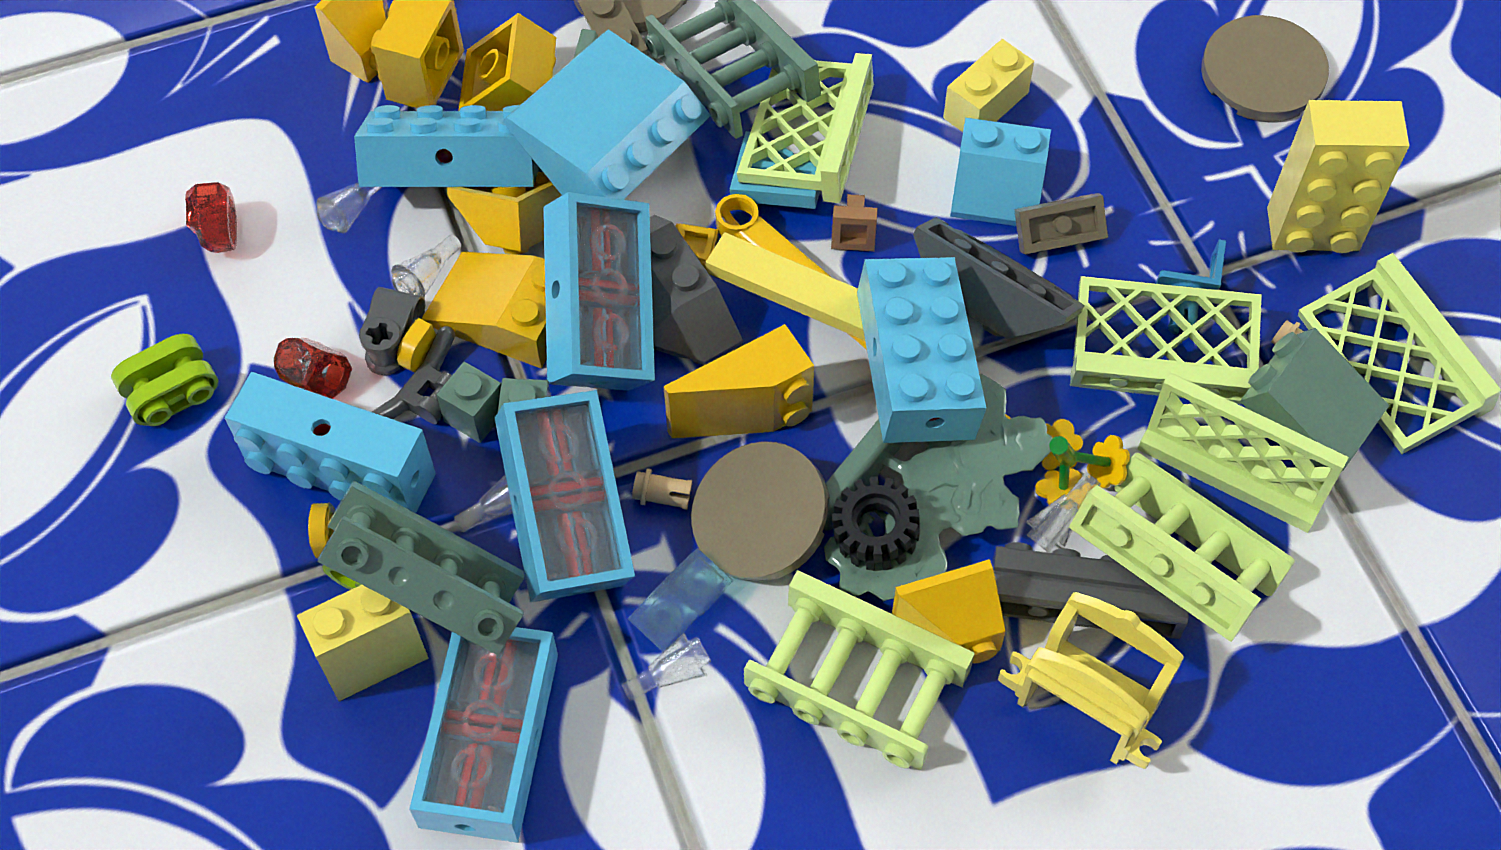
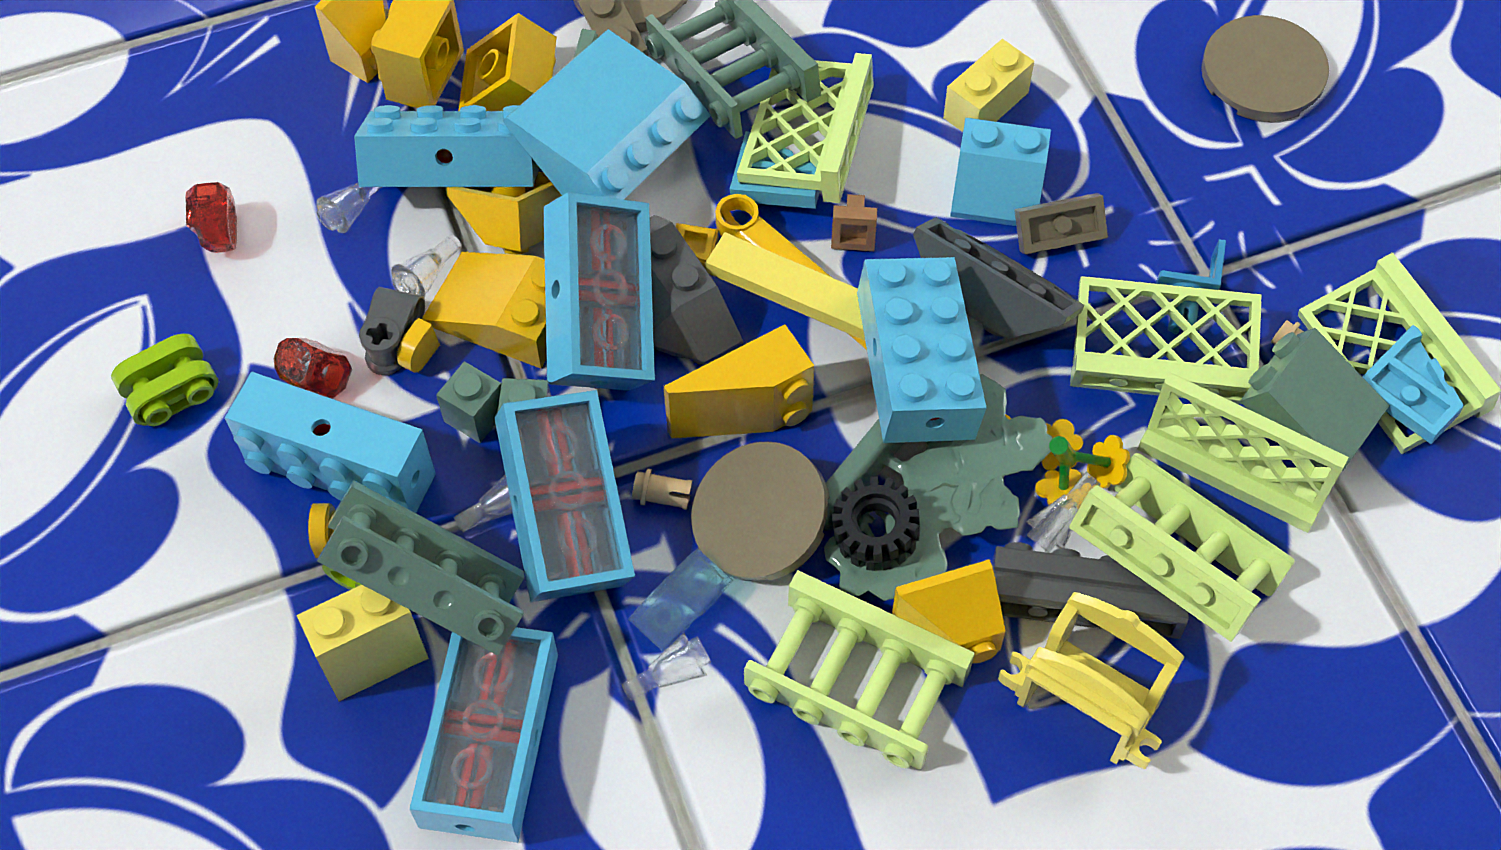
dark grey piece [371,326,455,424] -> none
light yellow brick [1267,100,1409,253] -> none
none -> medium azure wing [1362,325,1464,444]

